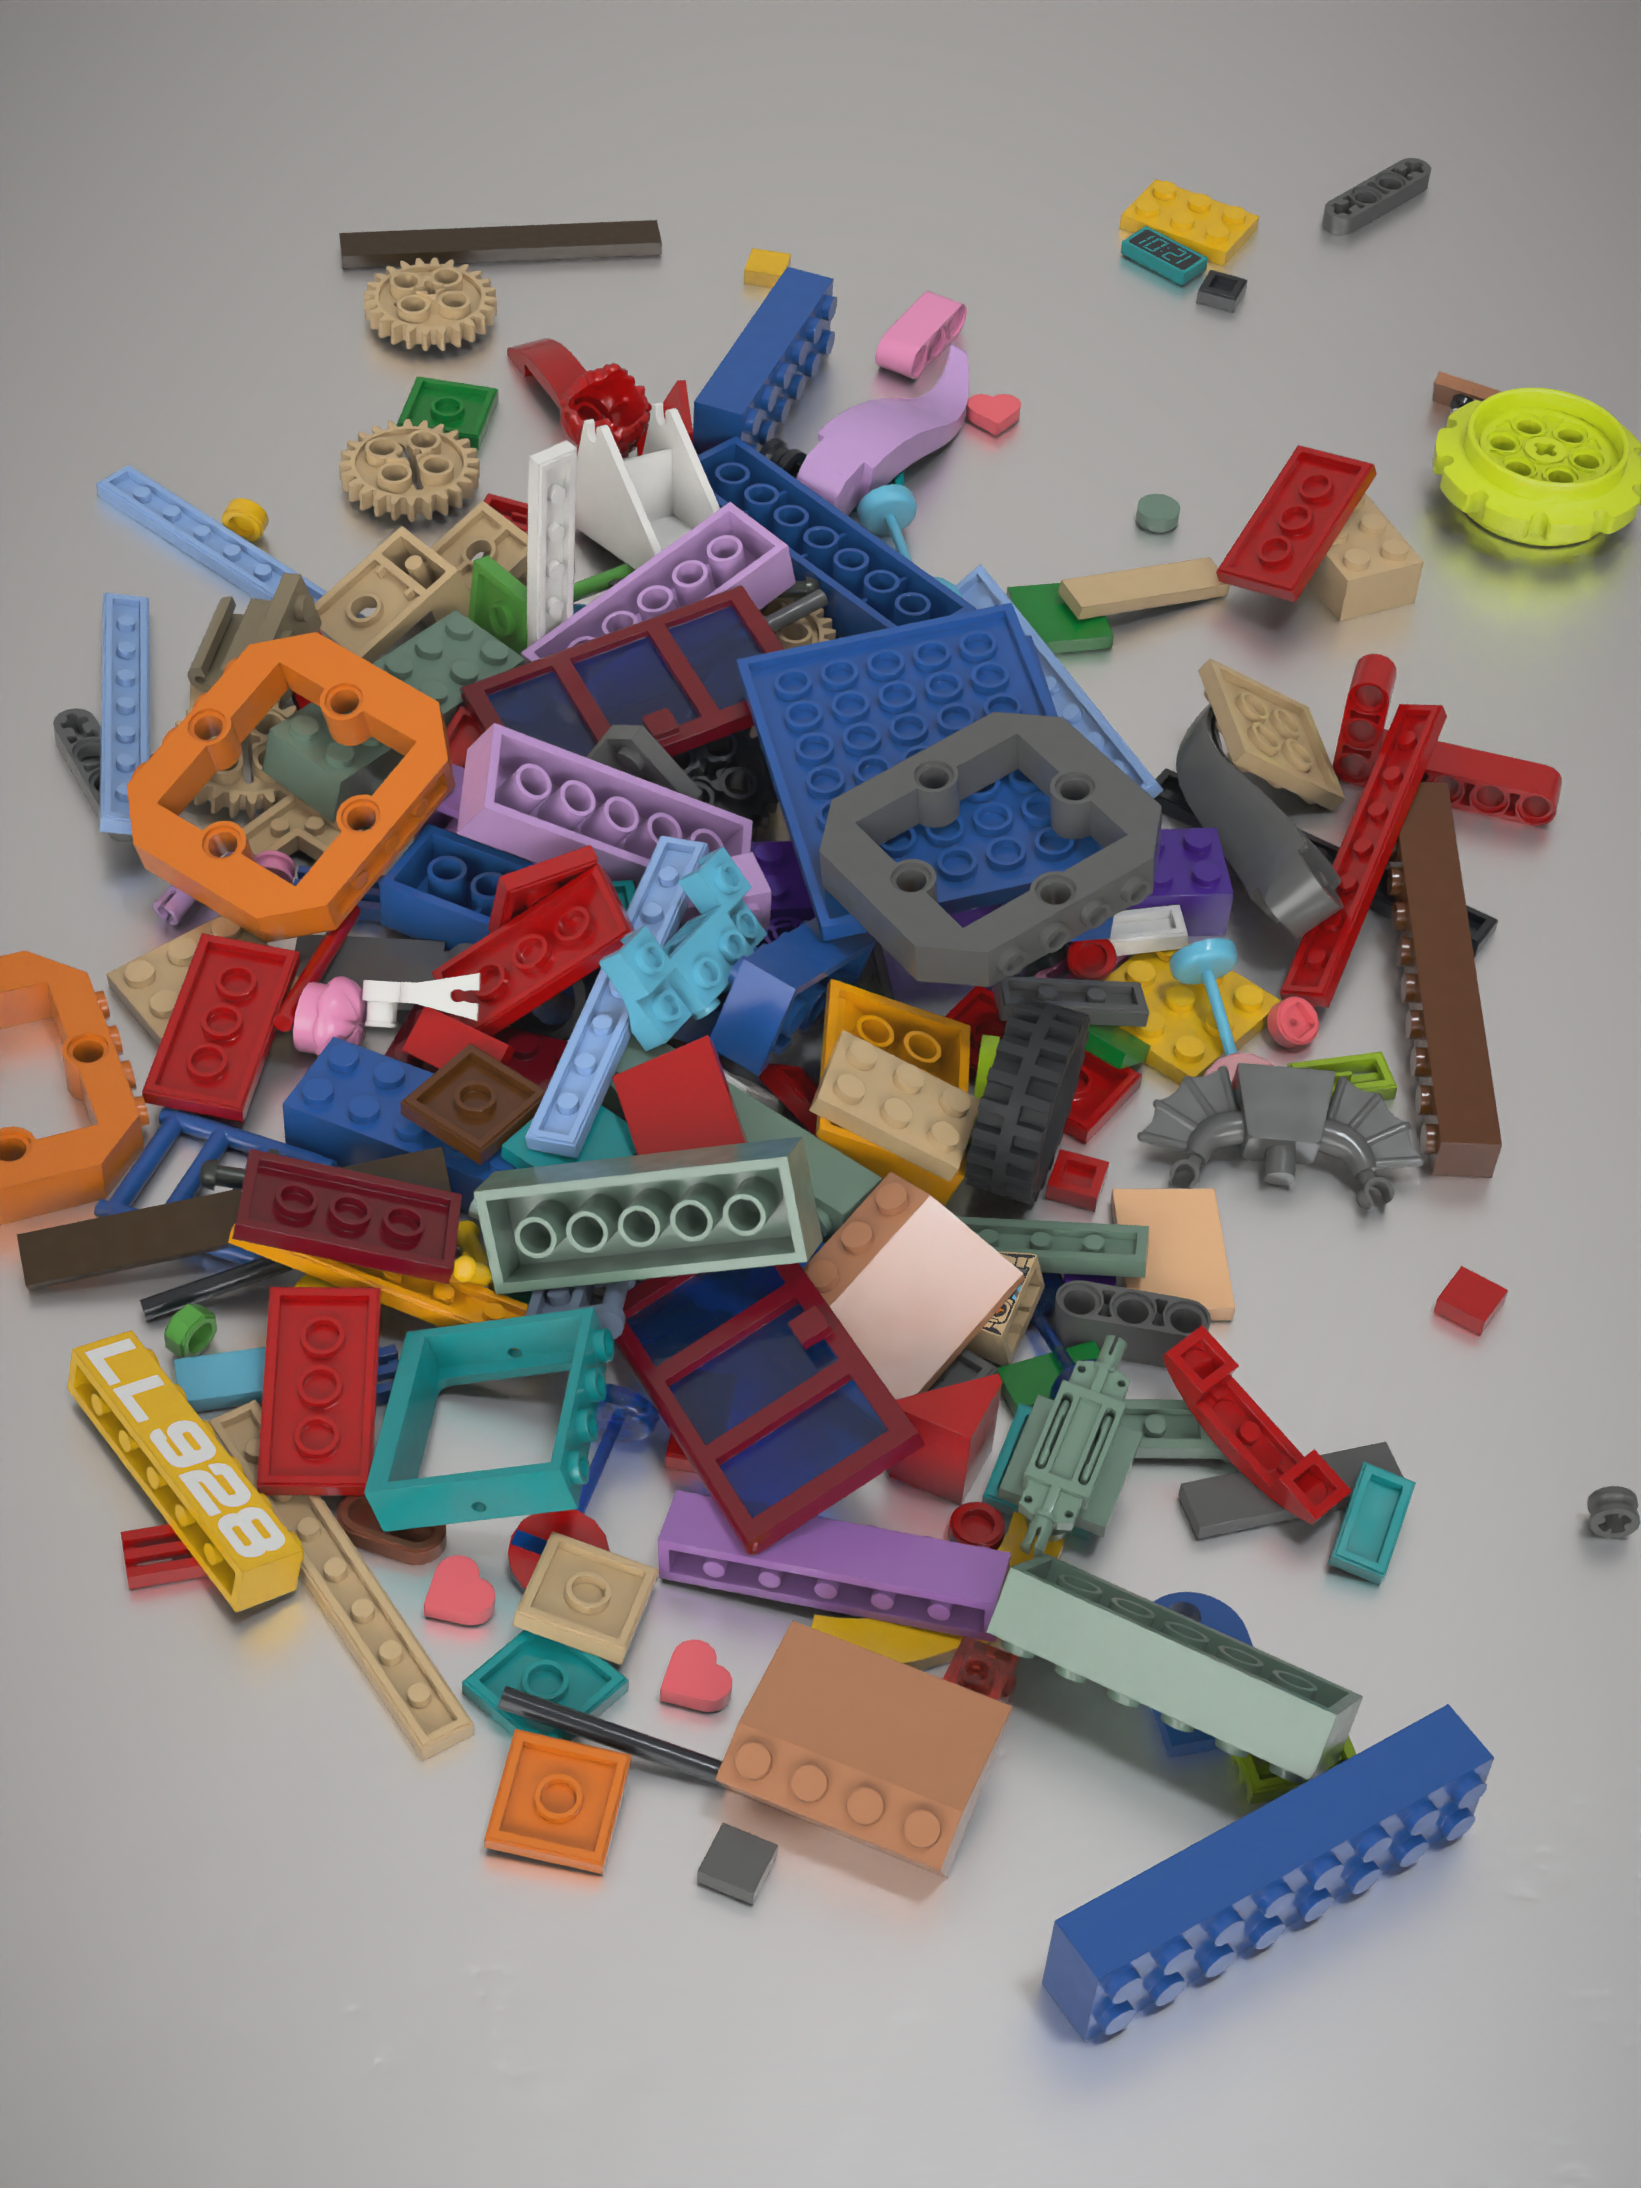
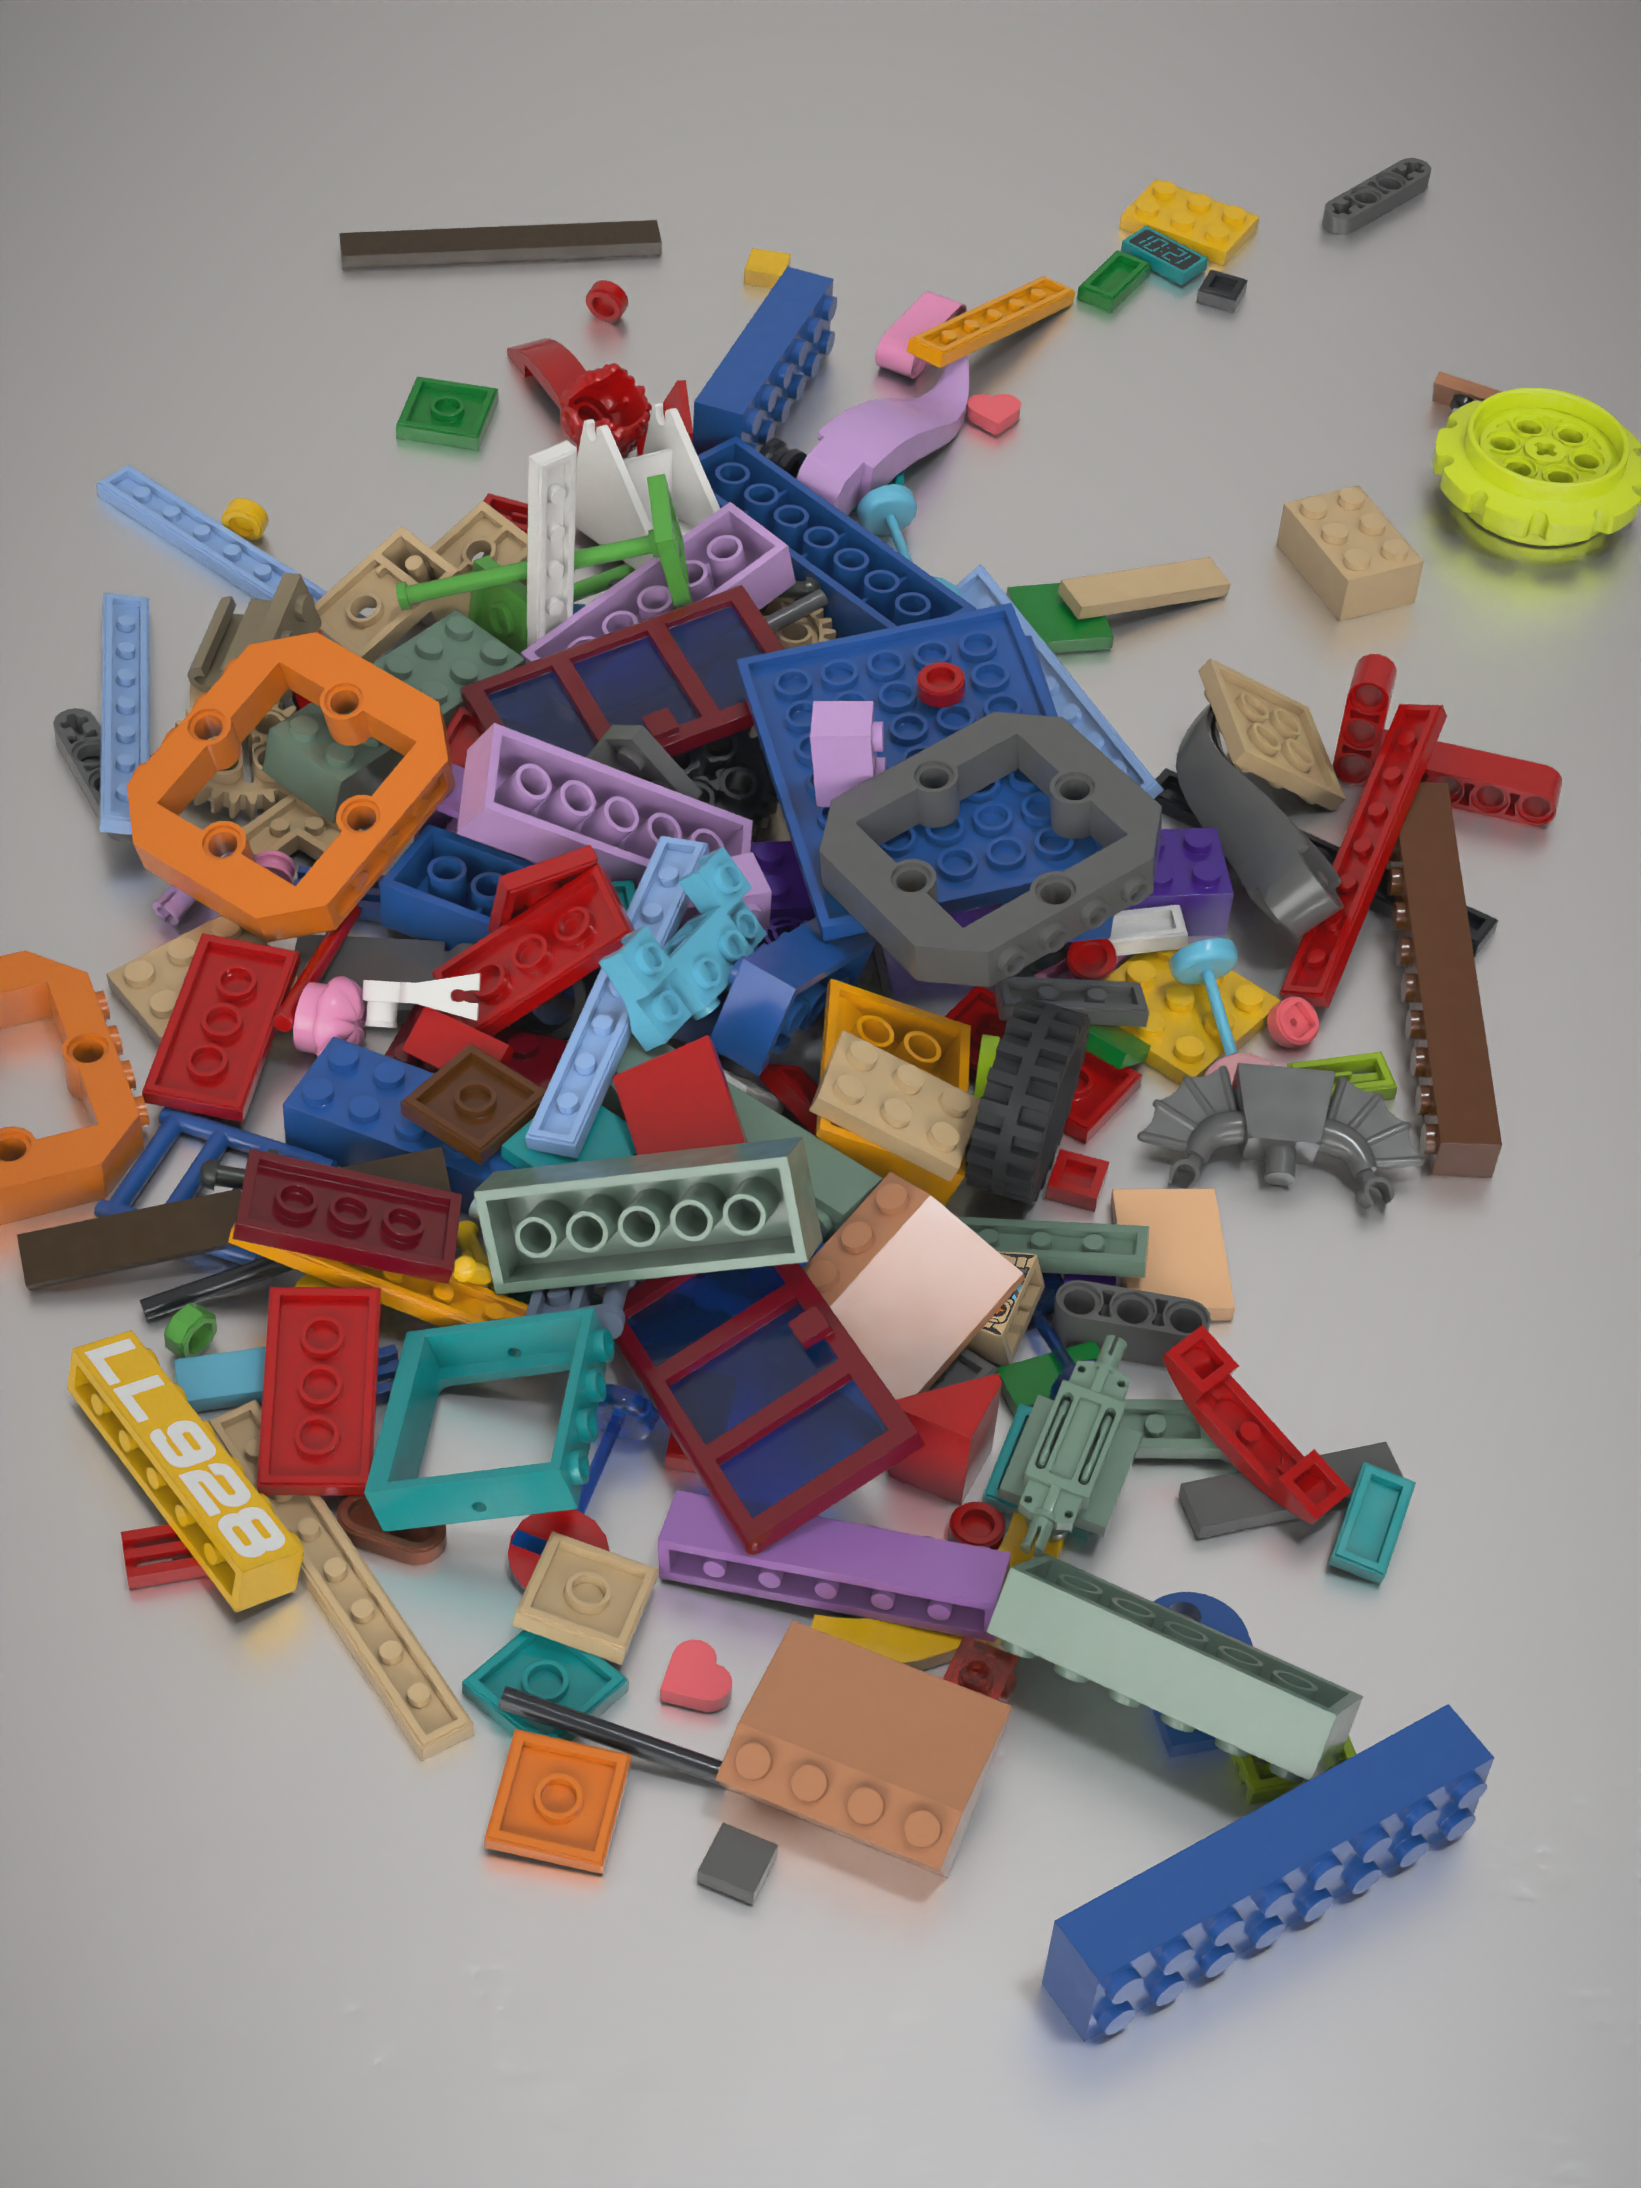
tan gear [339,419,480,522] -> none
tan gear [363,258,497,351] -> none
coral tile [424,1555,495,1625] -> none
sand green tile [1136,494,1180,533] -> none
red tile [1216,445,1377,603] -> none
red tile [1434,1266,1508,1336] -> none
dark grey bush [1587,1486,1640,1538] -> none
none -> bright green tile [396,474,692,611]
none -> red tile [586,280,628,322]
none -> lavender brick [810,701,887,807]
none -> light orange tile [907,276,1076,368]
none -> red tile [917,662,966,708]
none -> green tile [1077,250,1151,312]

